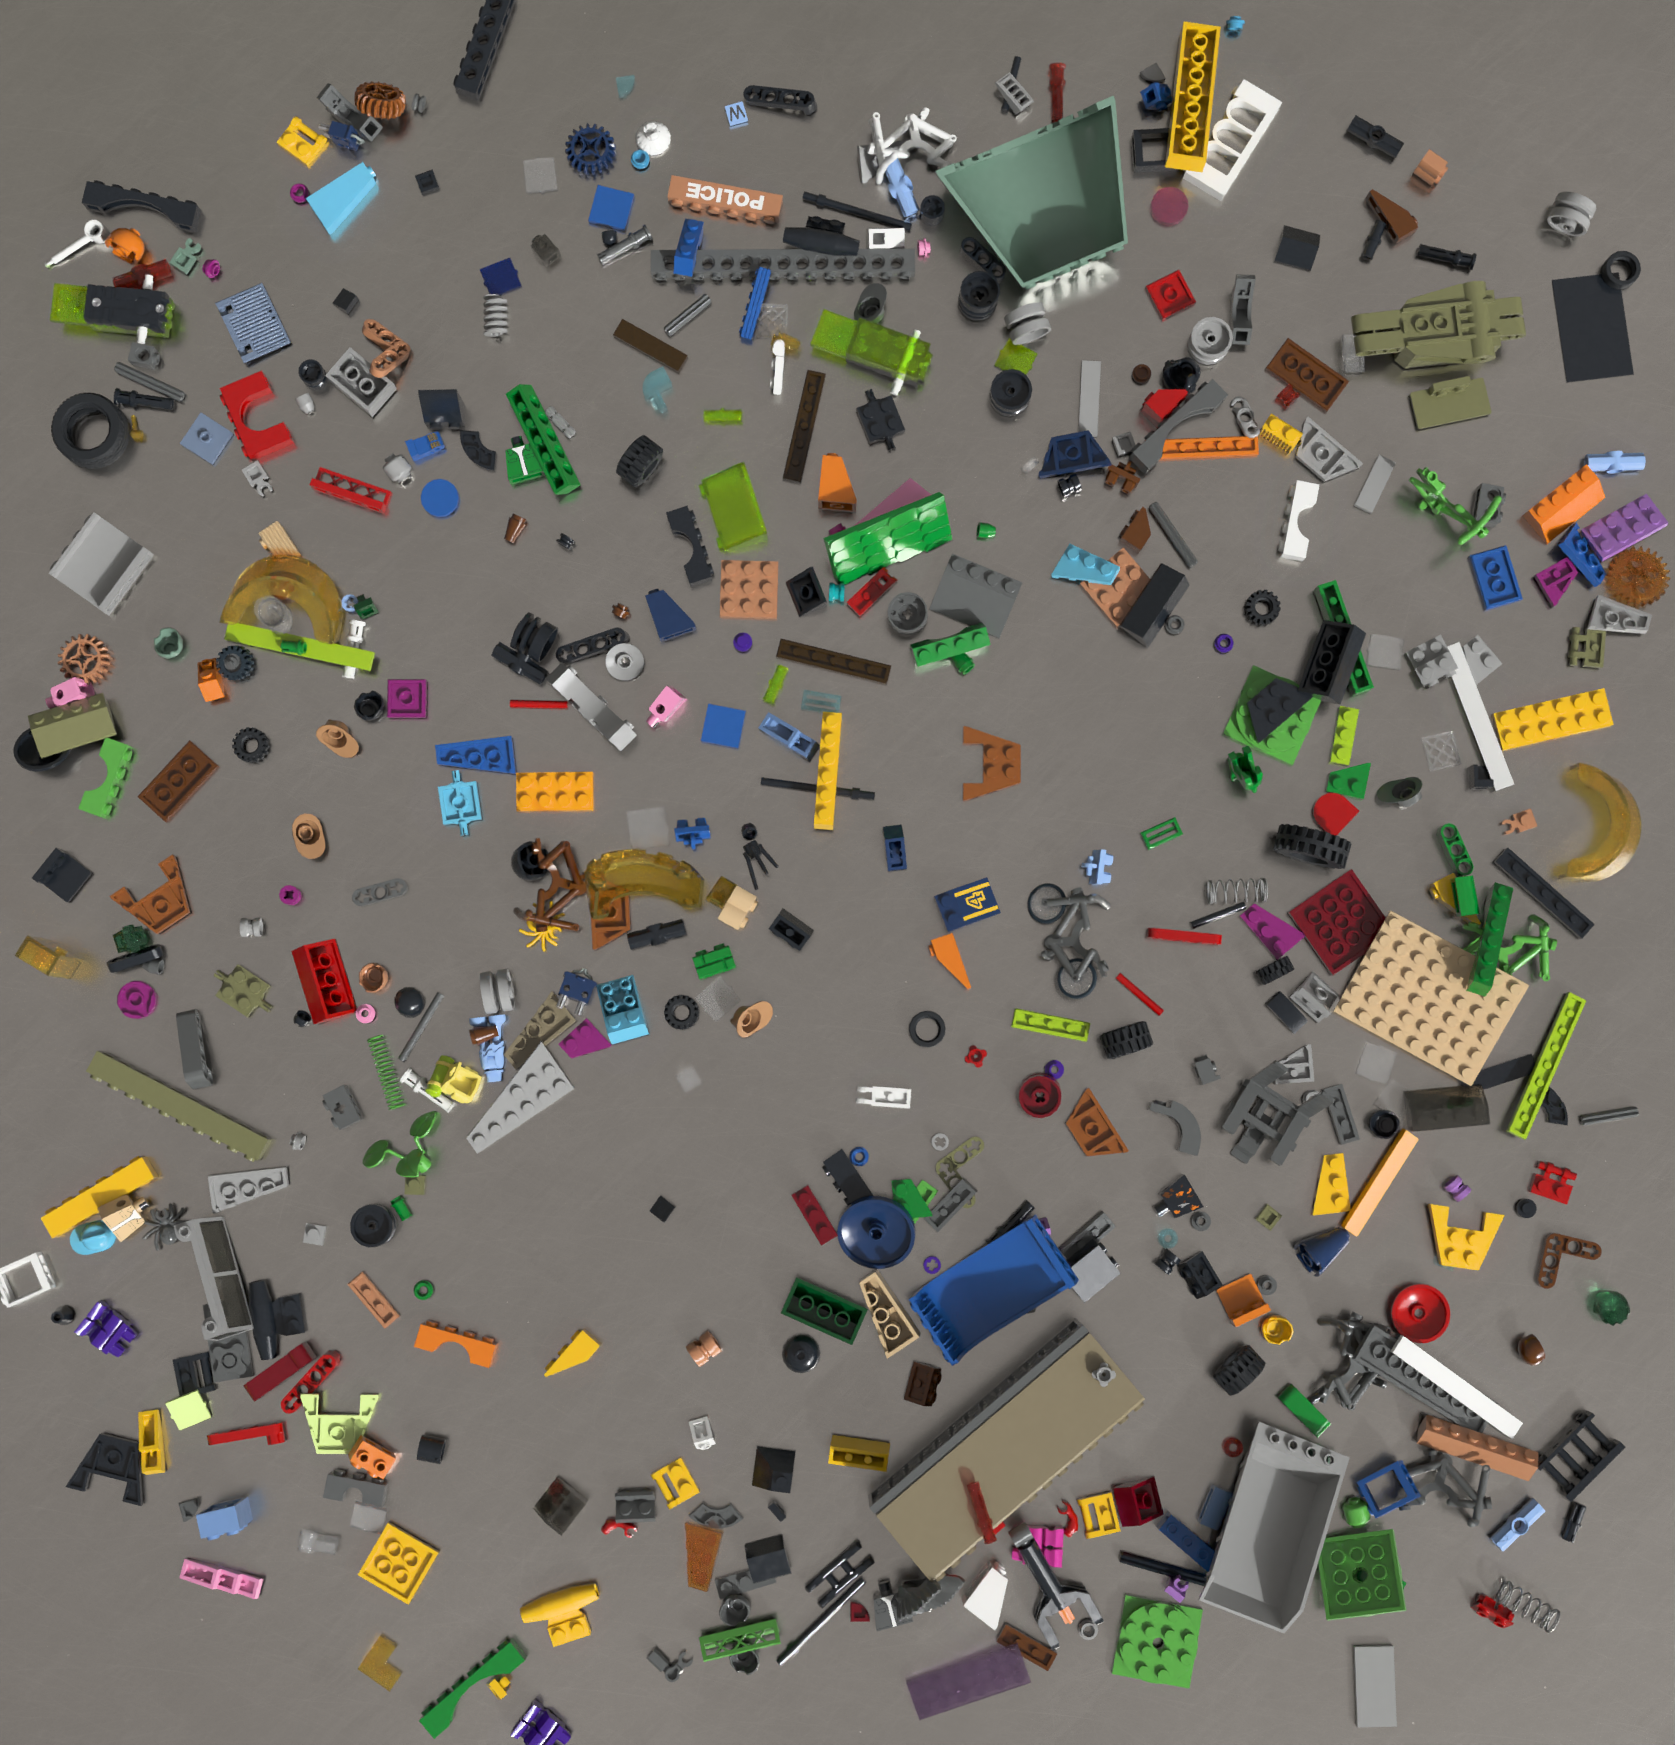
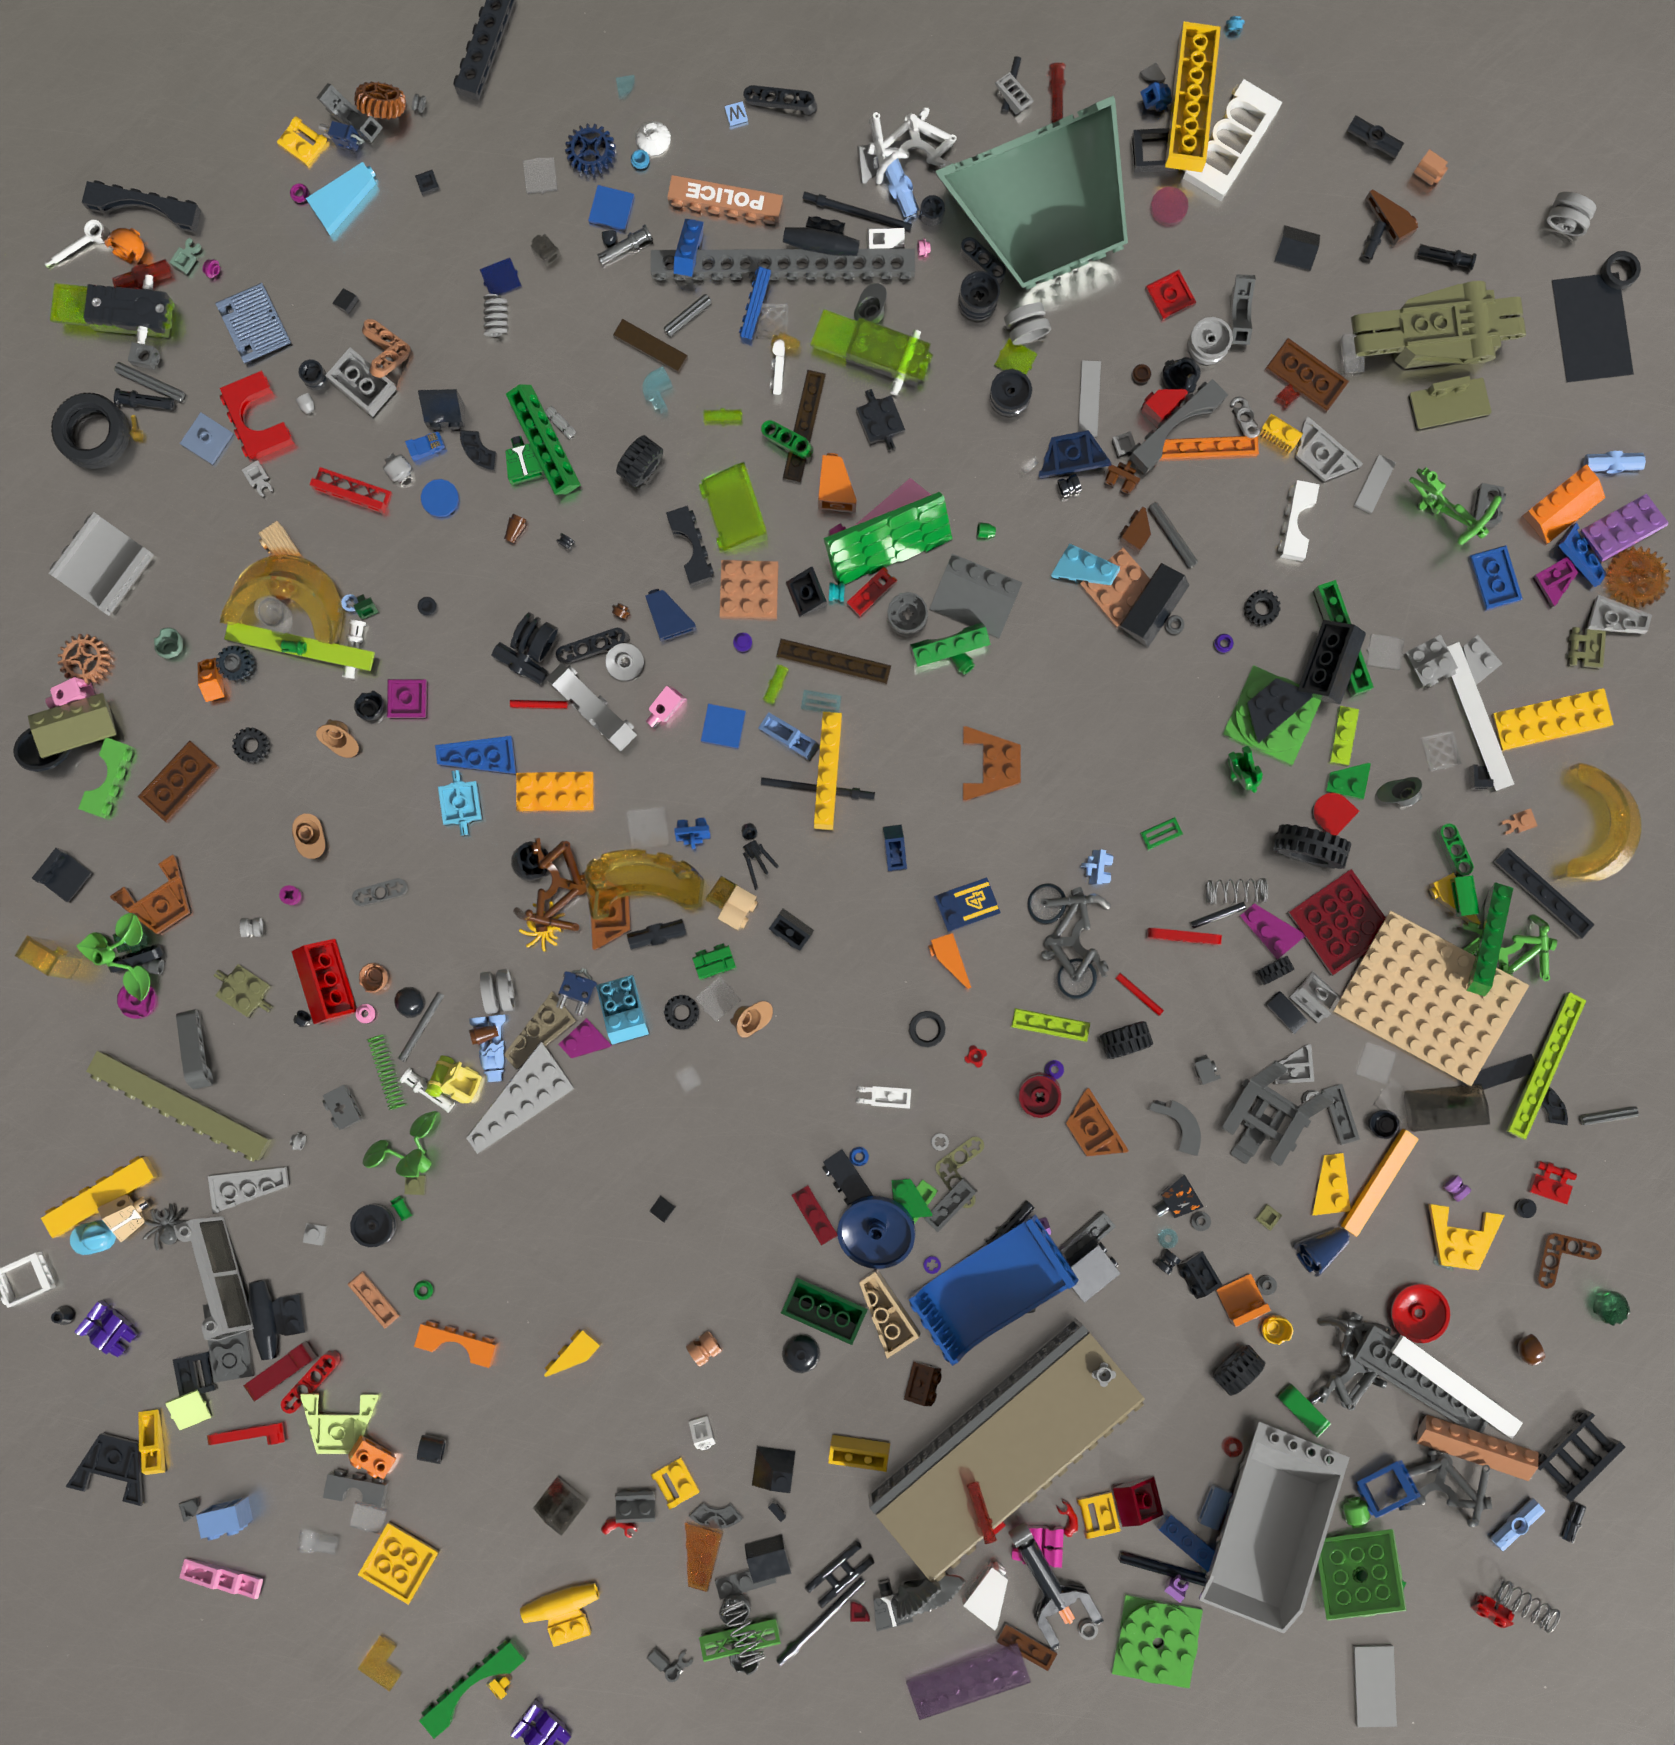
none -> bright green plant [76,913,150,1001]
none -> black tile [417,597,437,617]
none -> light grey piece [721,1601,766,1667]
none -> green beam [761,420,814,459]

